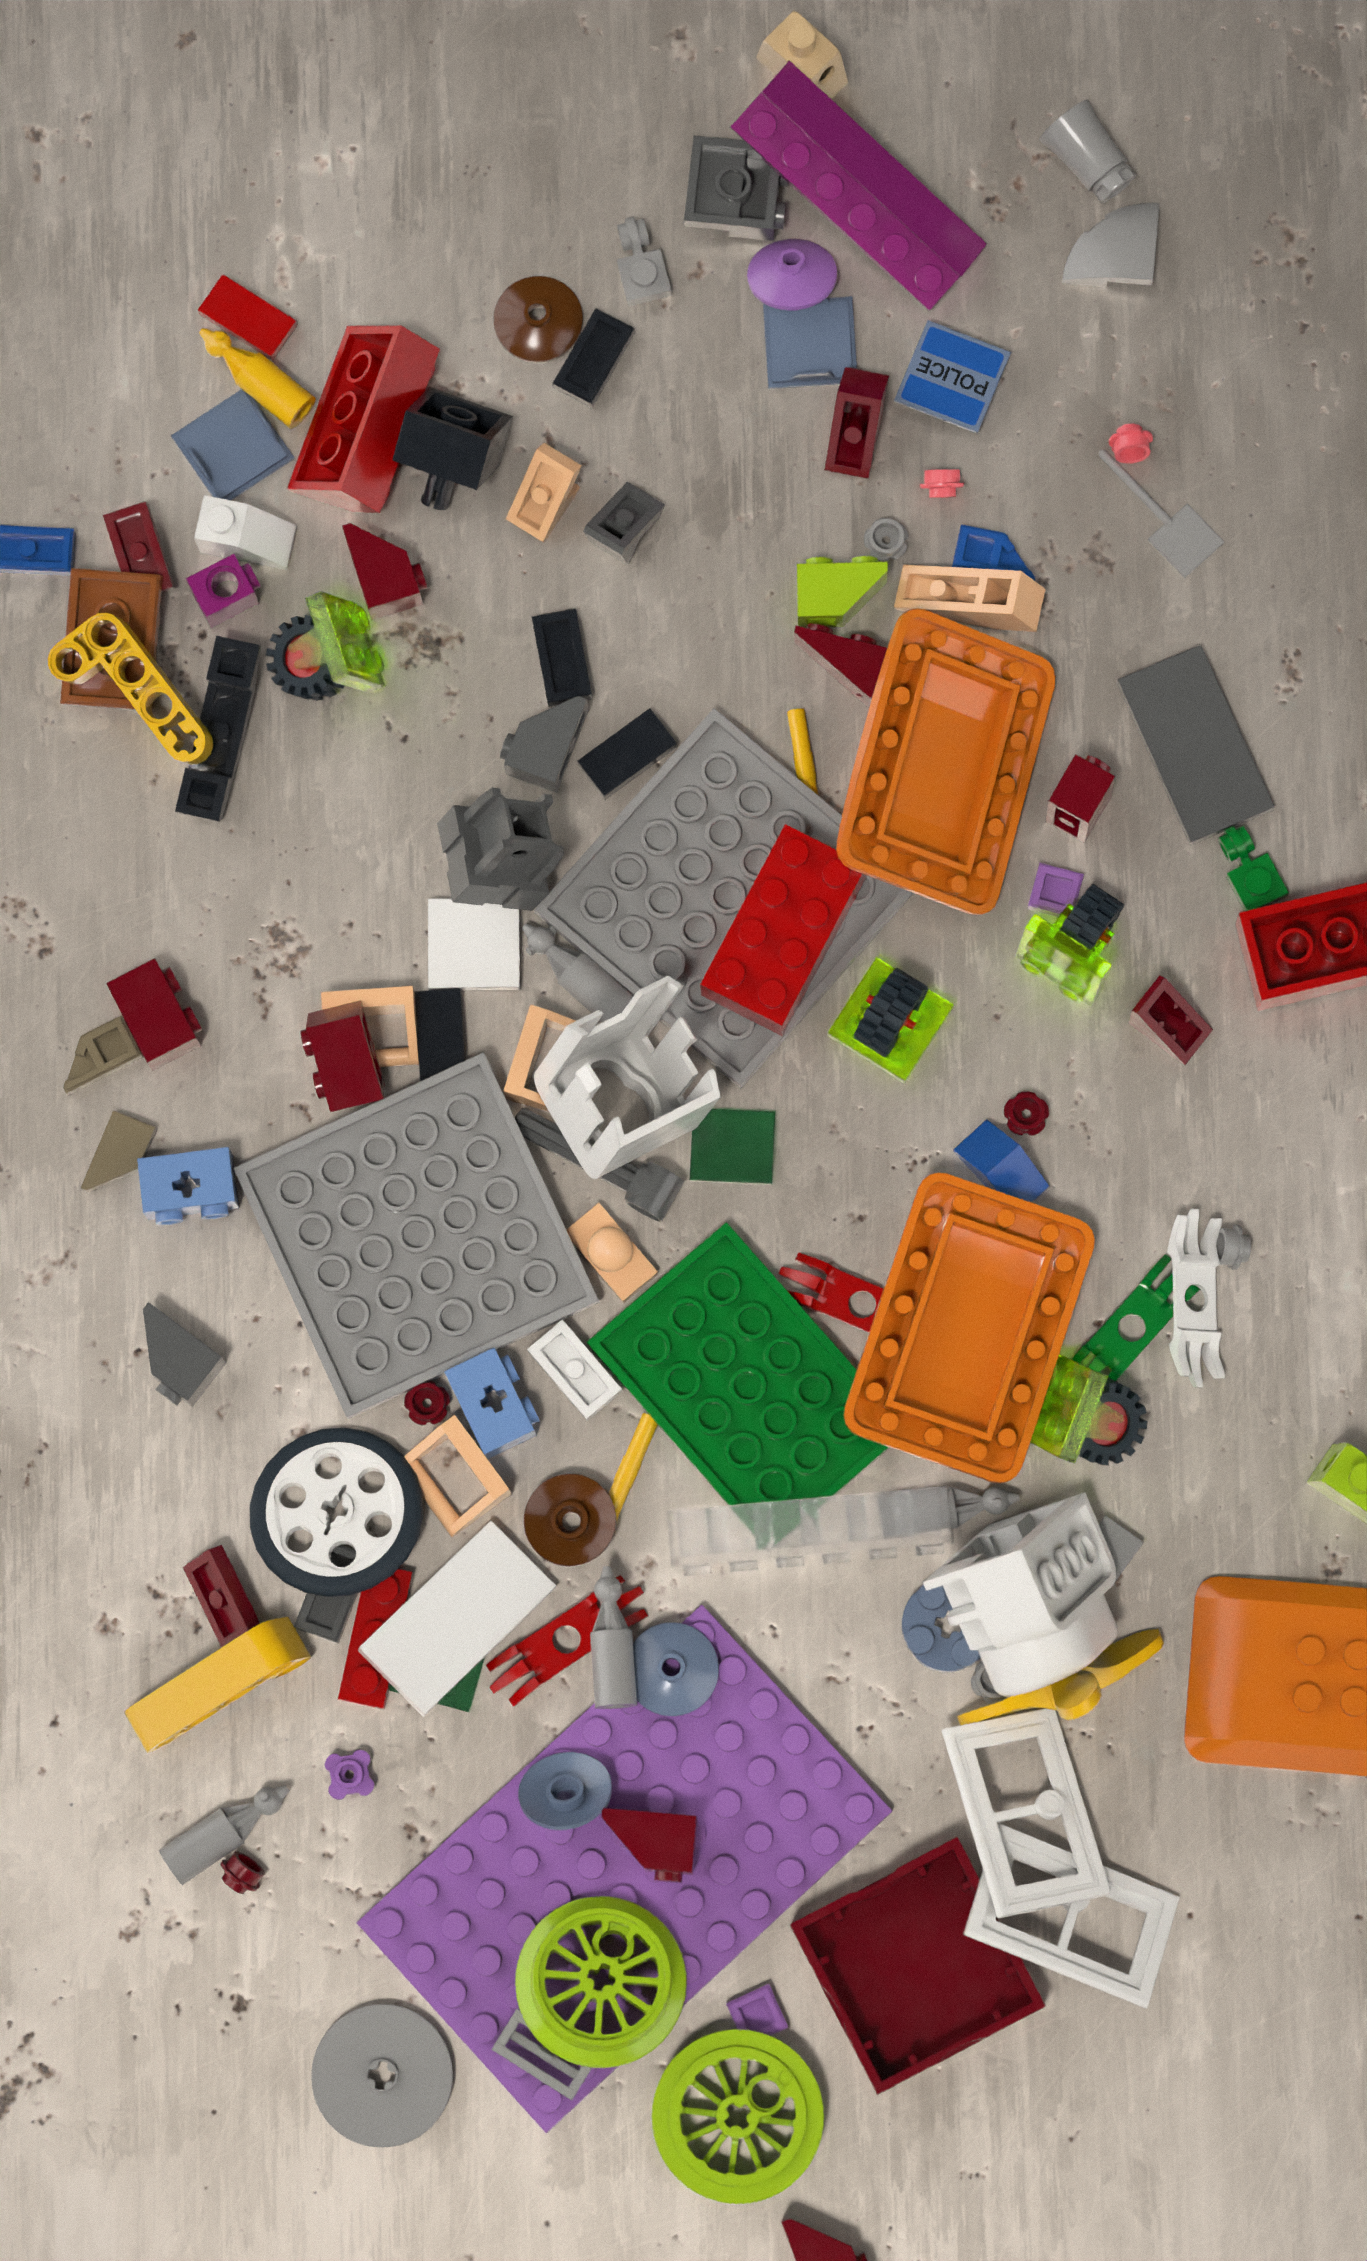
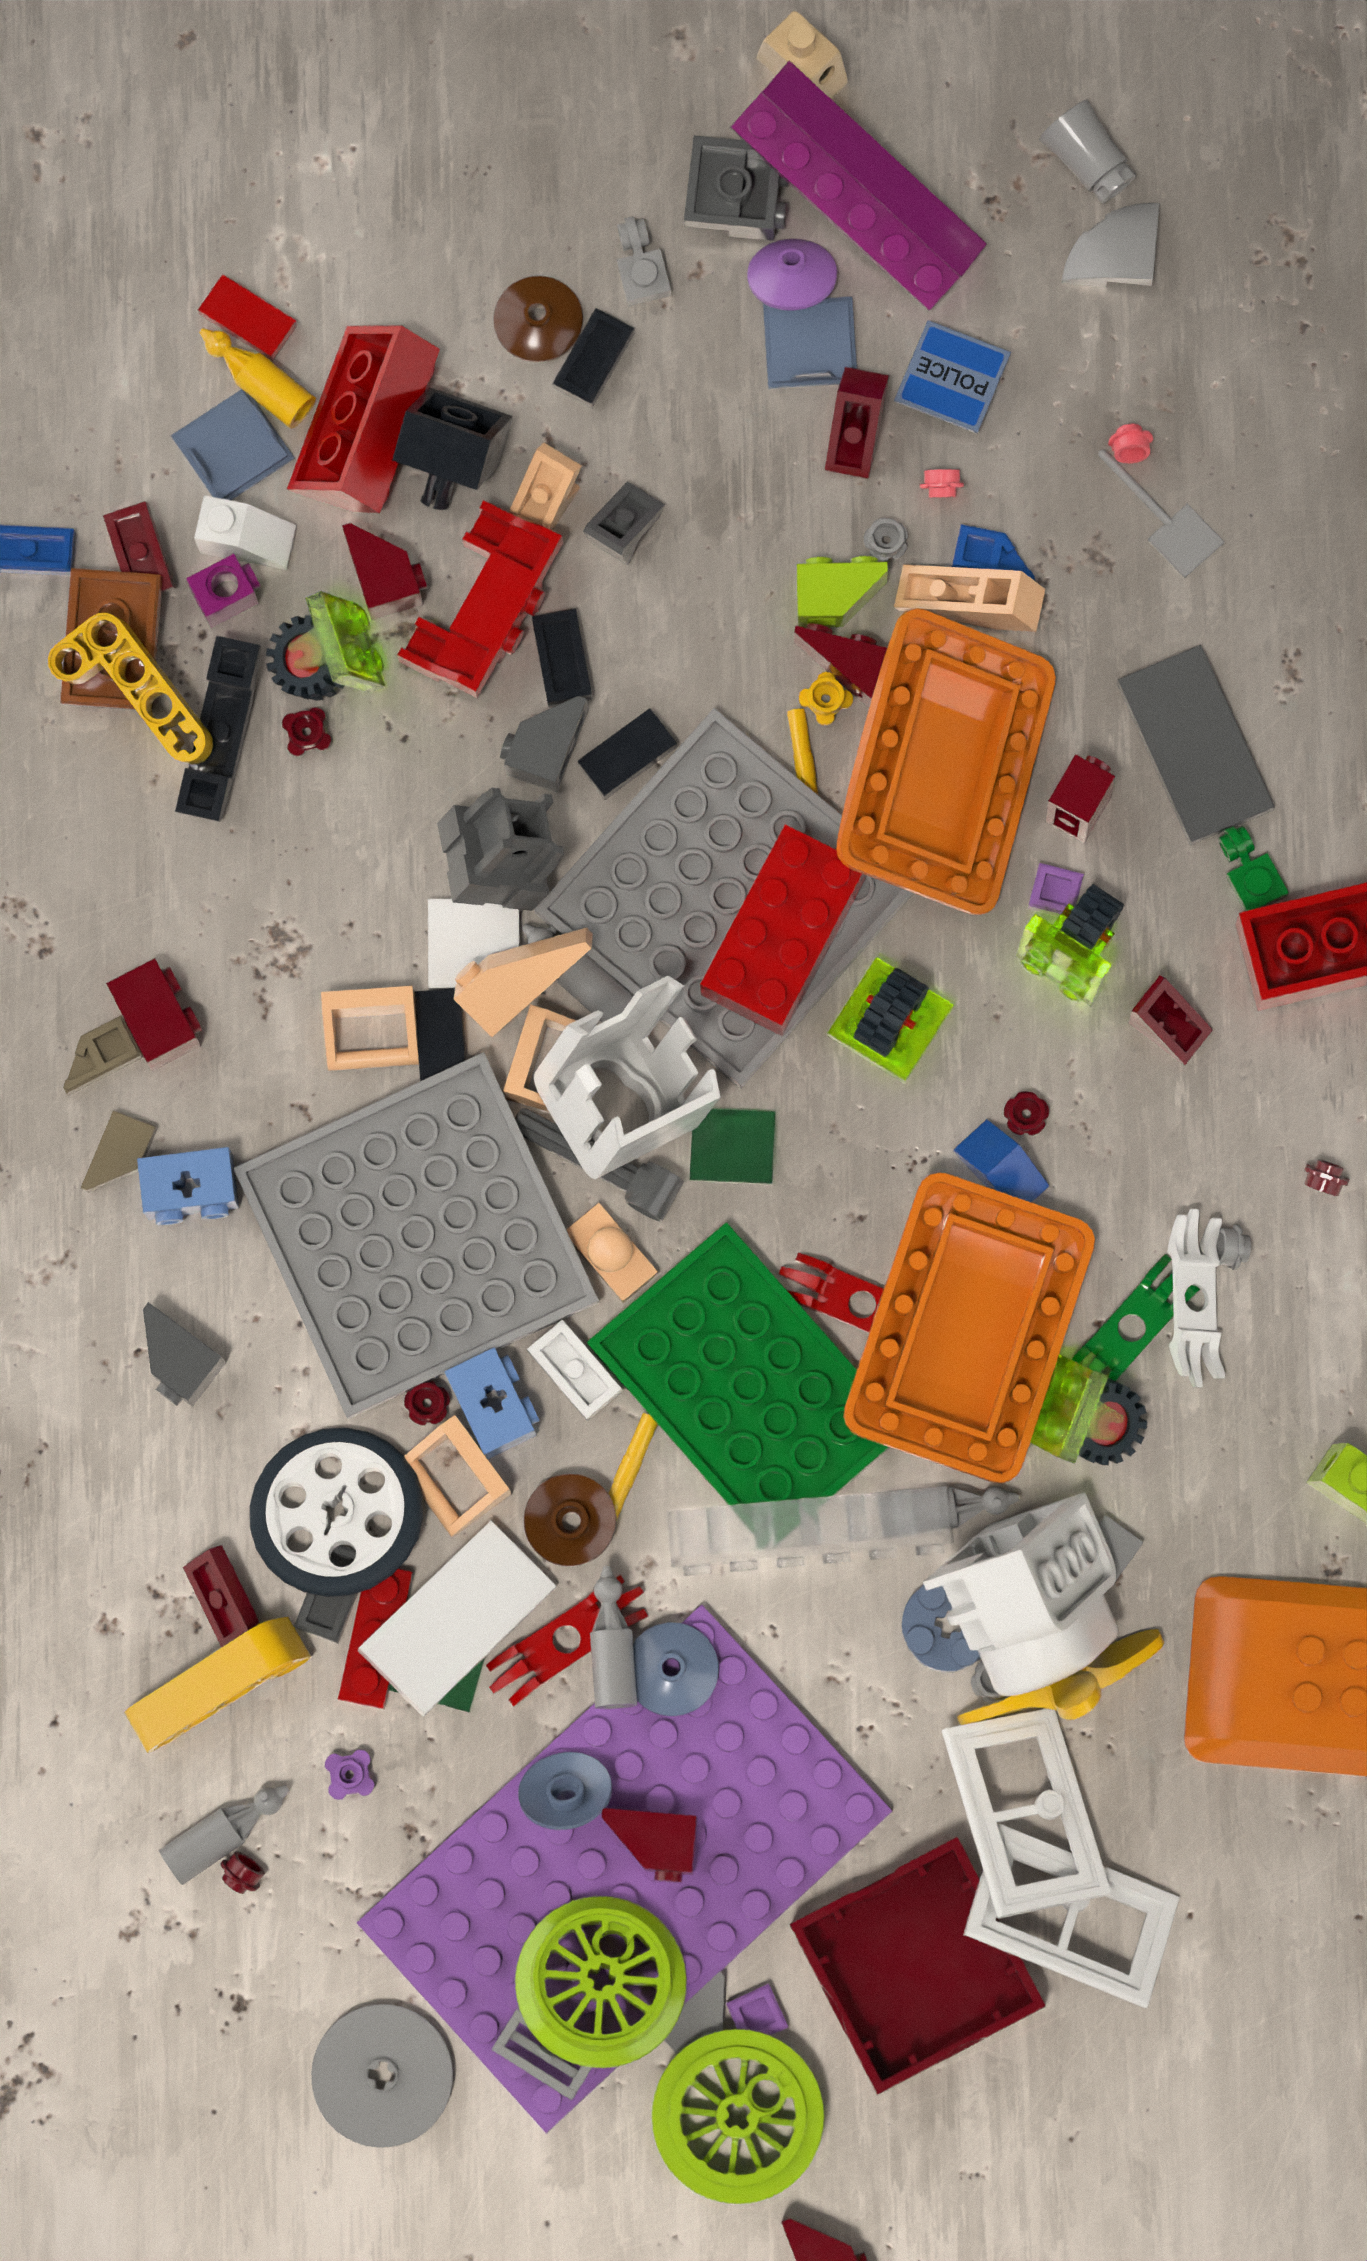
dark red brick [300,1000,385,1112] -> none
none -> dark red plate [282,707,331,757]
none -> red bracket [397,500,563,698]
none -> light nougat slope [454,928,593,1037]
none -> light grey tile [664,1971,725,2054]
none -> yellow plate [799,672,853,726]
none -> dark red plate [1304,1159,1350,1196]

